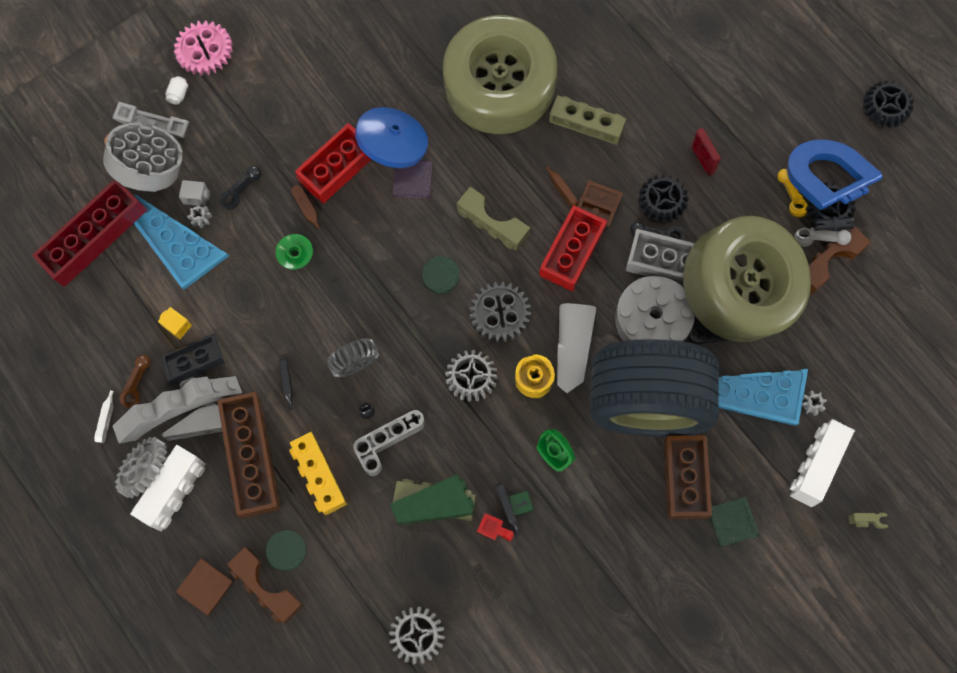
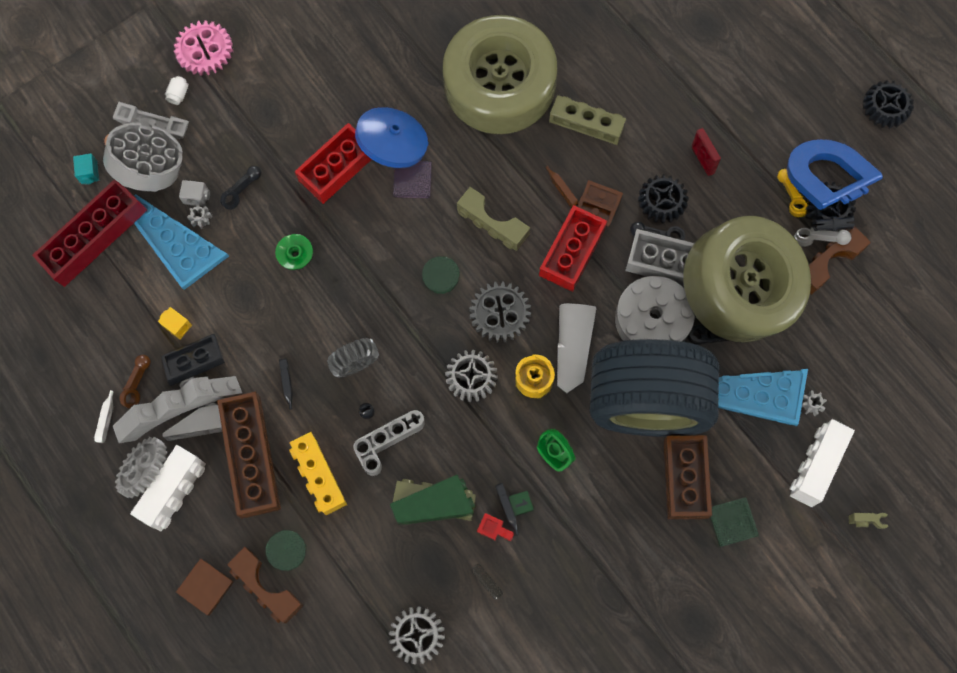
reddish brown piece [291,186,320,229] -> none
none -> teal brick [73,154,99,184]

